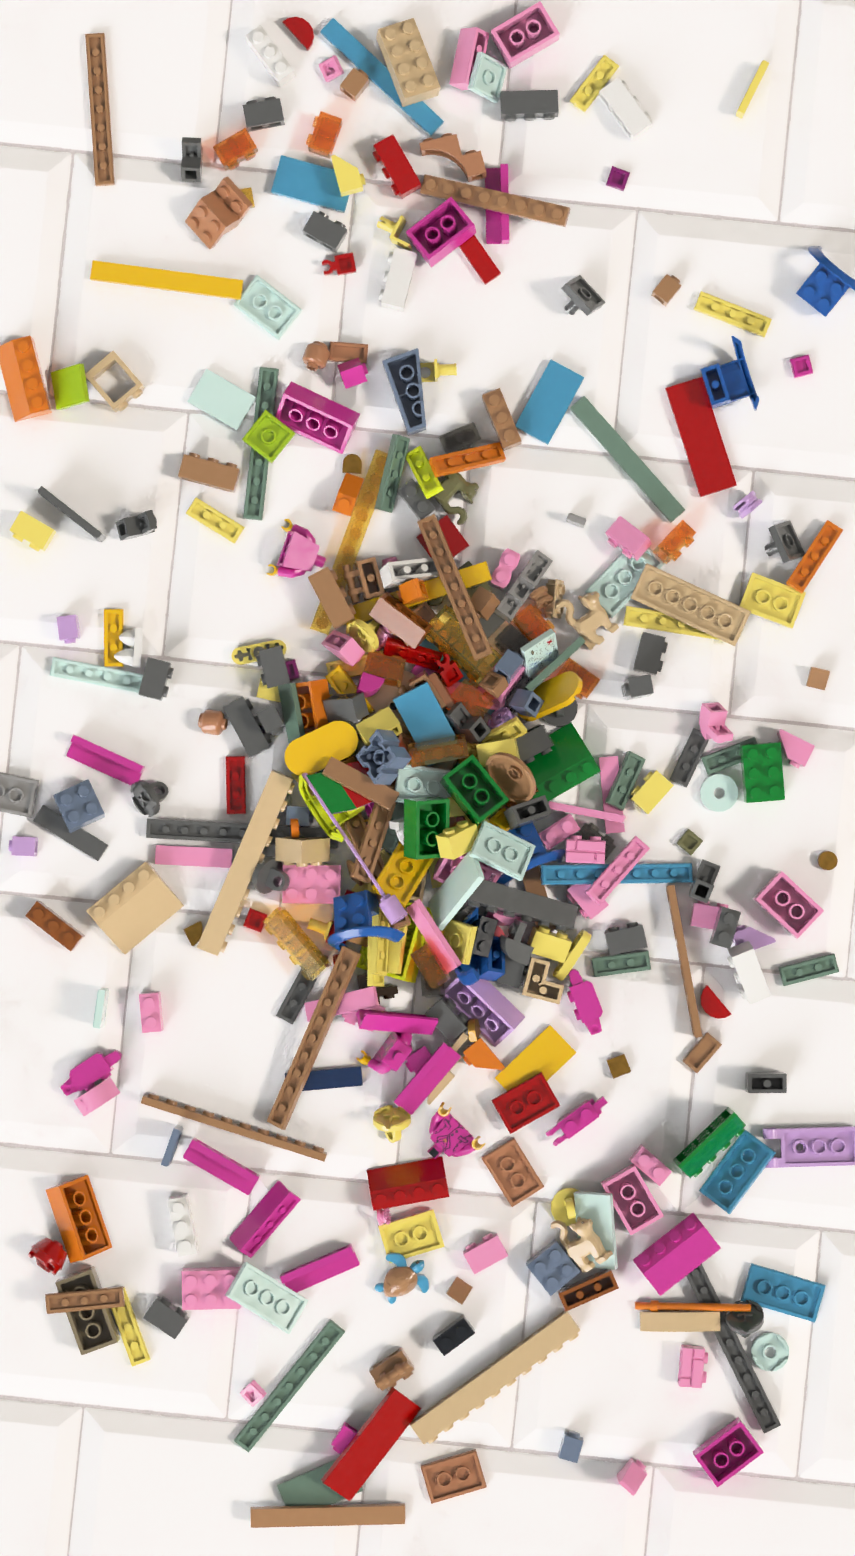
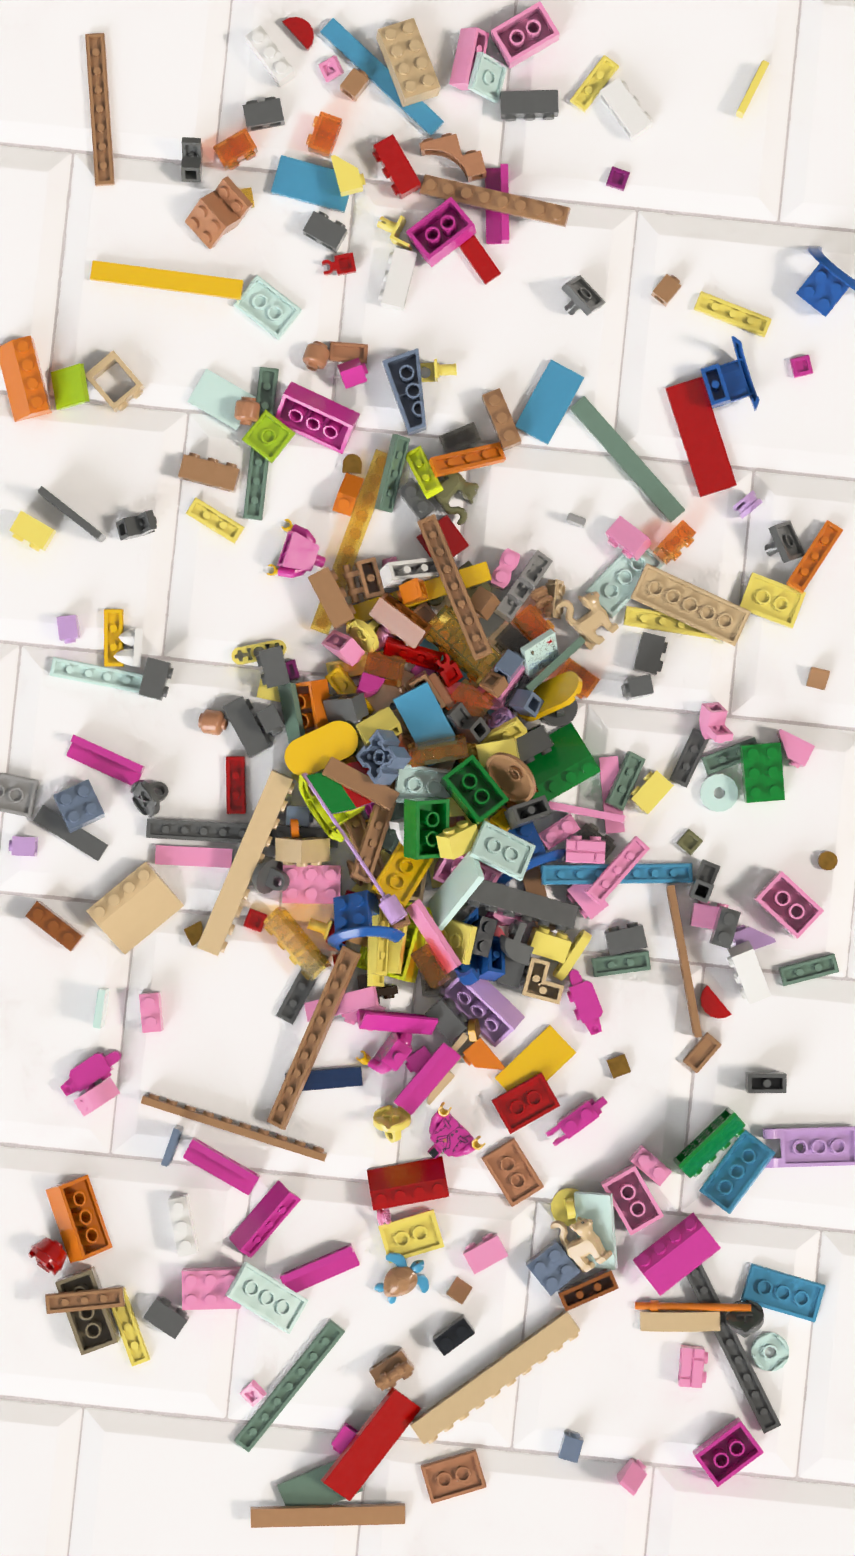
none -> nougat head [234,397,260,426]

